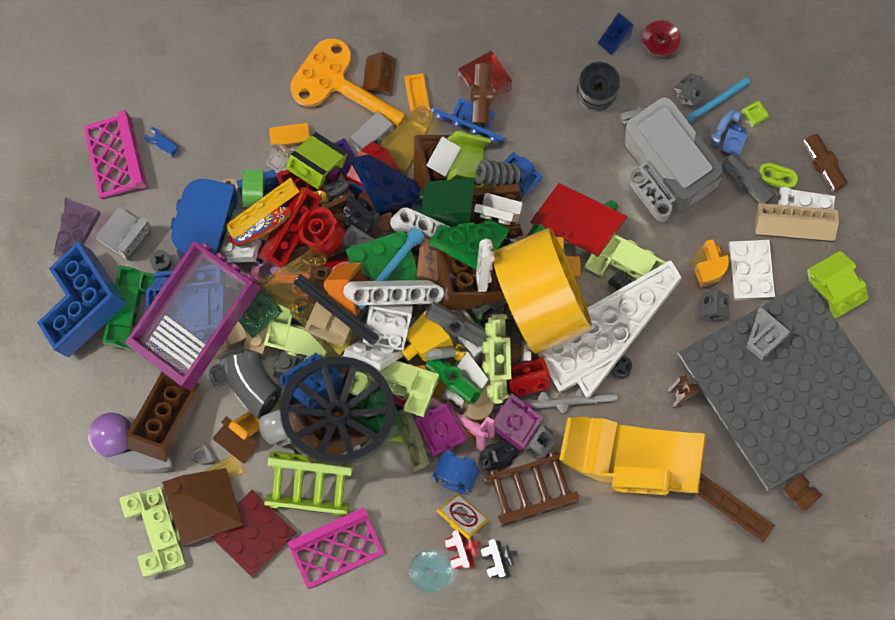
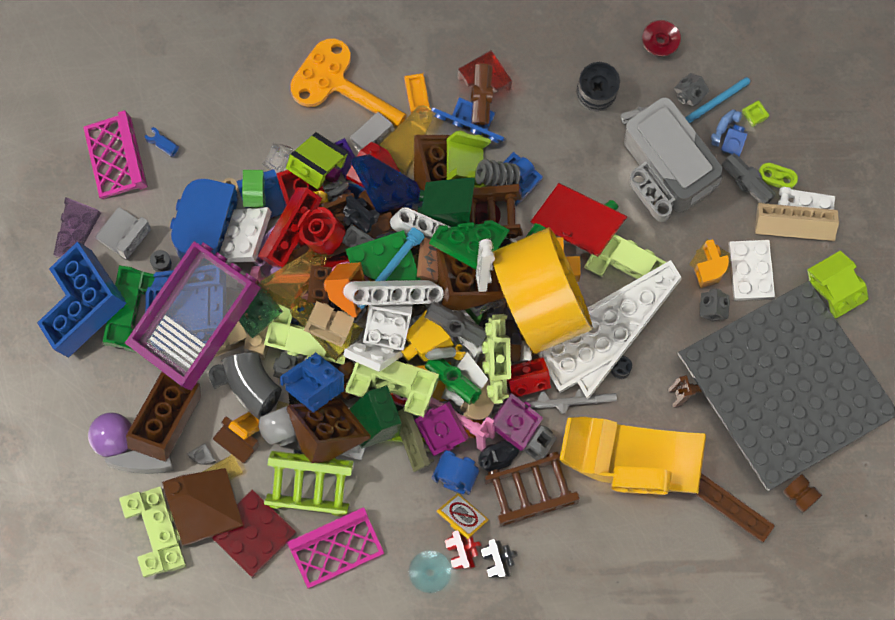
yellow tile [226,178,299,239] -> none
shield [229,207,292,247] -> none
light orange tile [269,123,310,148] -> none
black wheel [280,356,395,465] -> none
black axle [294,274,380,345] -> none
reddish brown panel [363,51,396,96] -> none
white sticker [426,137,461,176] -> none
white bracket [474,193,523,225] -> none
clear blue slope [598,12,634,55] -> none
black wheel [608,270,633,292] -> none
light grey wing [746,307,790,361] -> none
reddish brown piece [803,134,848,192] -> none

